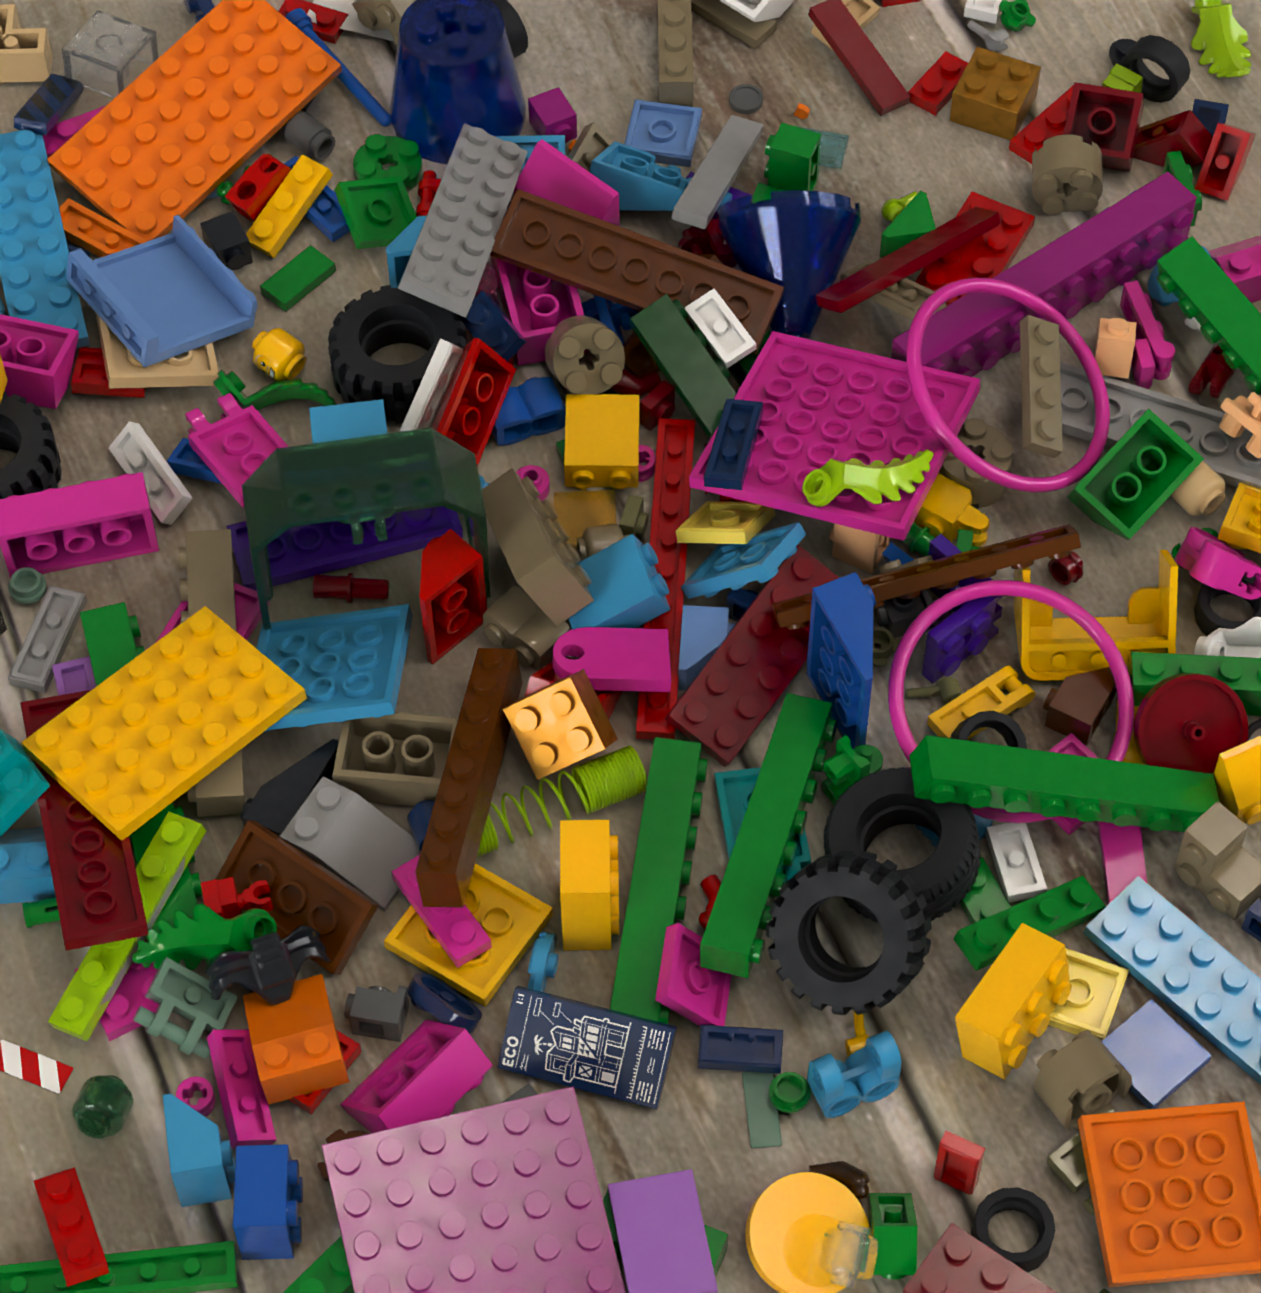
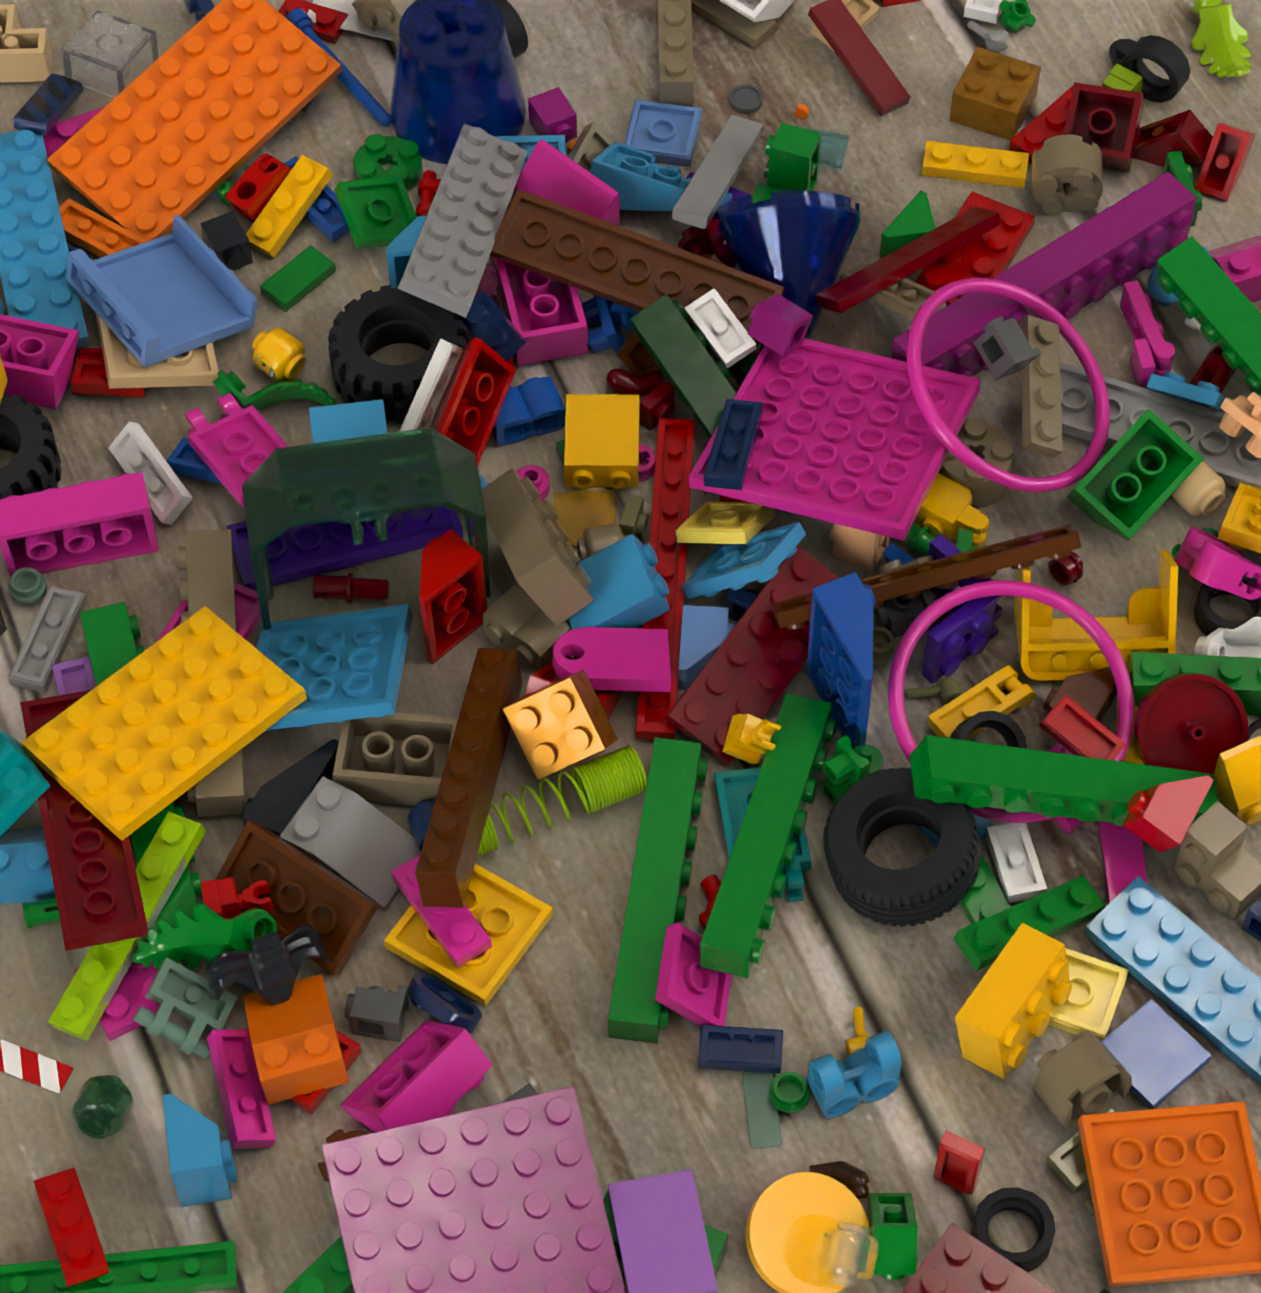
dark pink bush [176,1076,216,1117] -> none
blue brick [233,1144,303,1260] -> none
dark grey brick [285,112,335,160] -> none
dark blue tile [497,986,677,1109] -> none
dark azure plate [528,931,559,992] -> none
dark tan brick [545,315,625,395] -> none
yellow brick [560,820,619,951] -> none
black tyre [766,850,932,1015] -> none
lime plant [802,449,933,507] -> none
lime arm [881,191,918,222] -> none
red plate [908,51,968,116] -> none
light nougat slope [1094,318,1136,379] -> none
dark blue plate [1192,99,1229,136] -> none
none -> yellow piece [722,714,781,764]
none -> magenta brick [748,294,813,356]
none -> yellow plate [922,140,1029,188]
none -> dark grey brick [973,316,1041,381]
none -> red tile [1039,694,1127,760]
none -> slope [1122,775,1214,852]
none -> dark azure plate [1147,371,1225,412]

